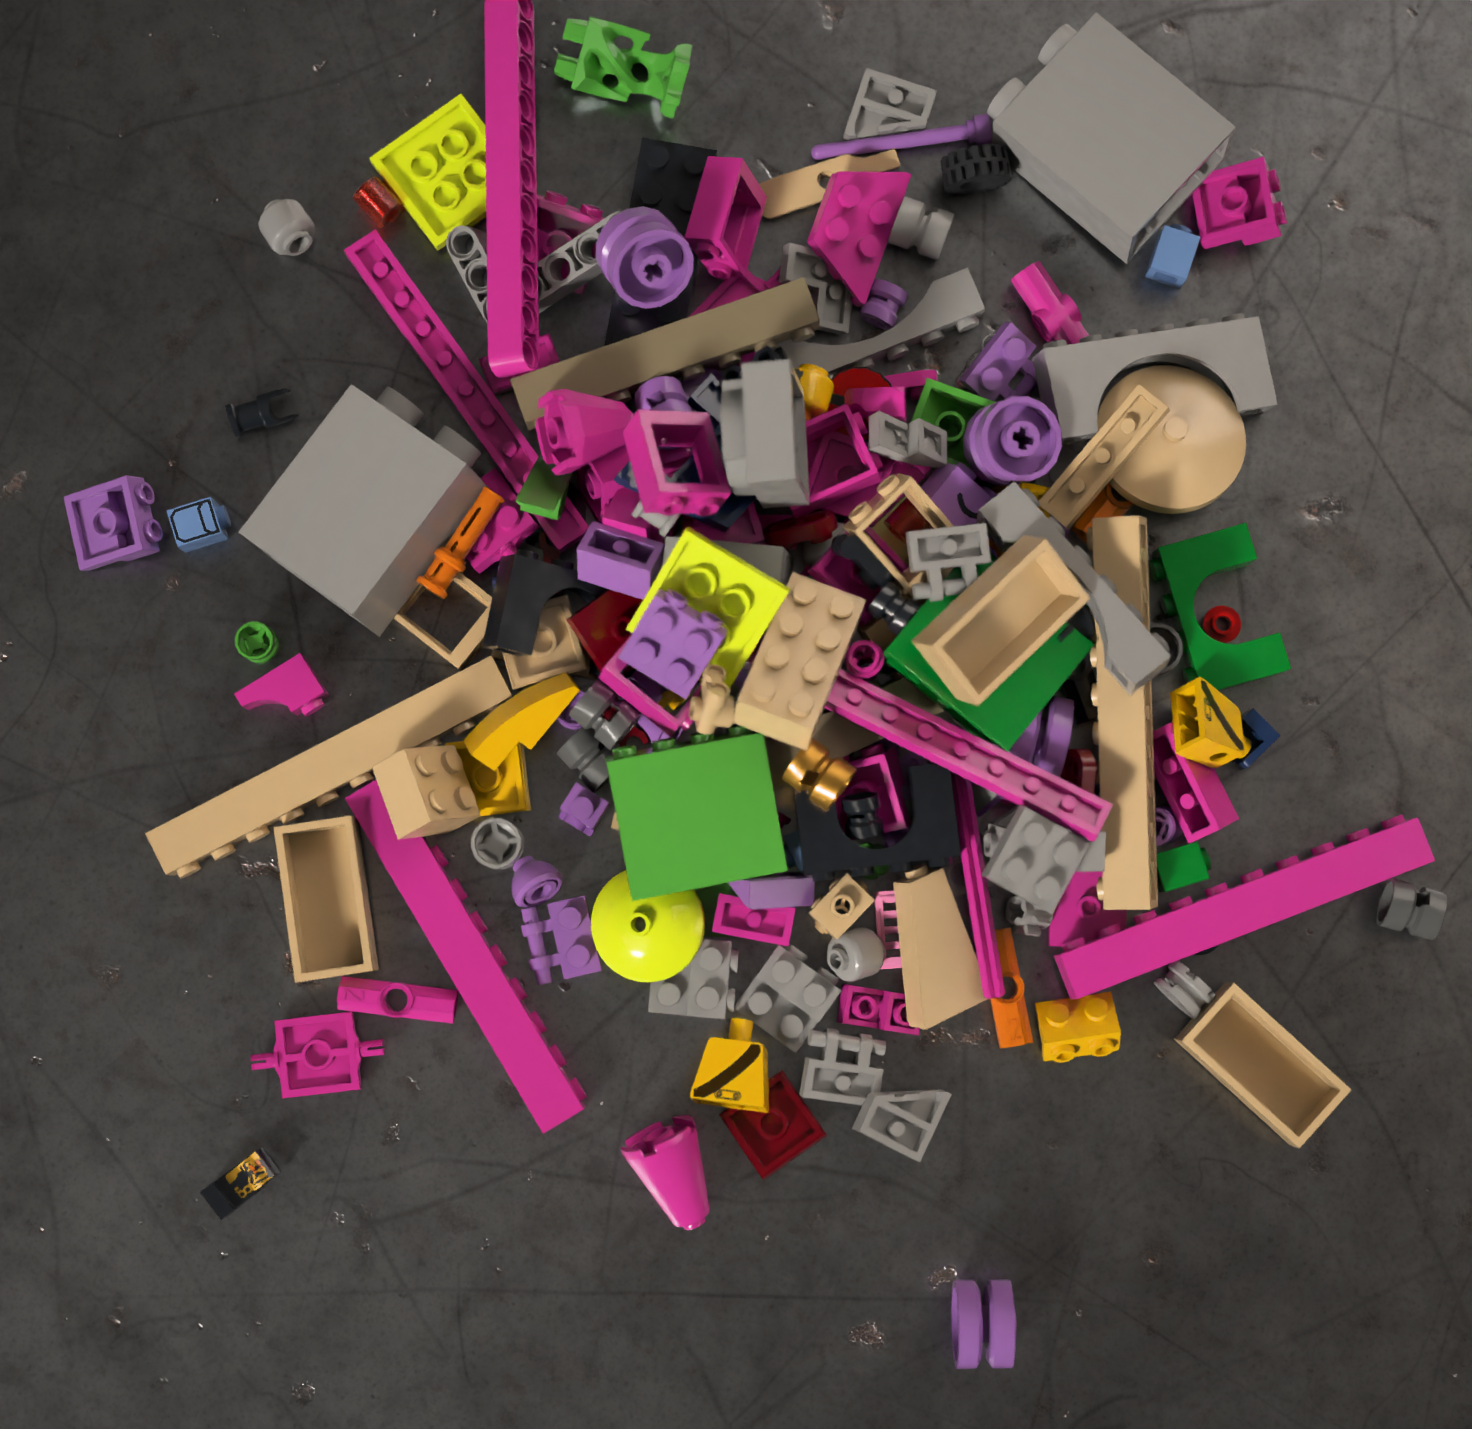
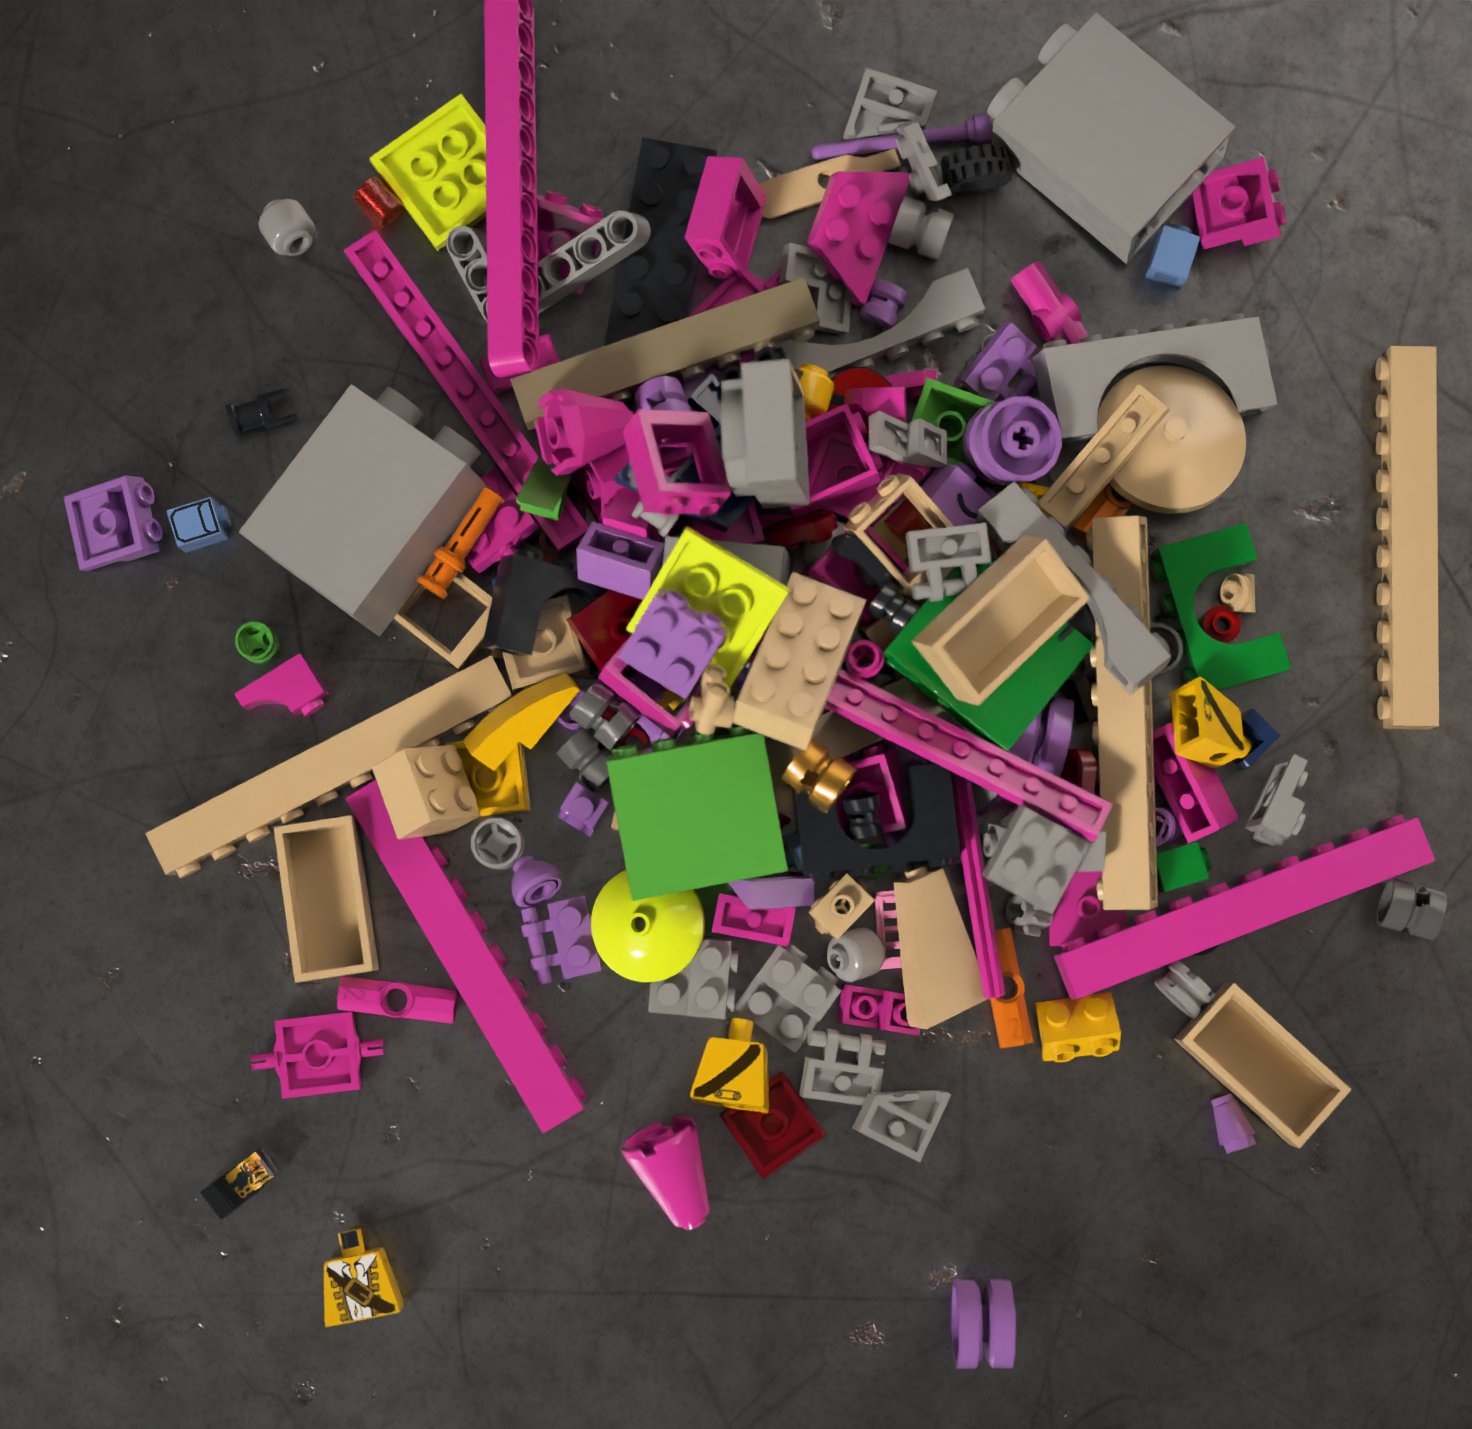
bright green hips [554,16,693,119] -> none
medium lavender wheel [596,206,693,309] -> none
none -> torso [324,1229,404,1327]
none -> light grey wing [895,122,952,201]
none -> medium lavender cone [1211,1093,1256,1154]
none -> tan plate [1220,573,1256,614]
none -> light grey plate [1245,754,1308,848]
none -> tan brick [1375,346,1439,730]

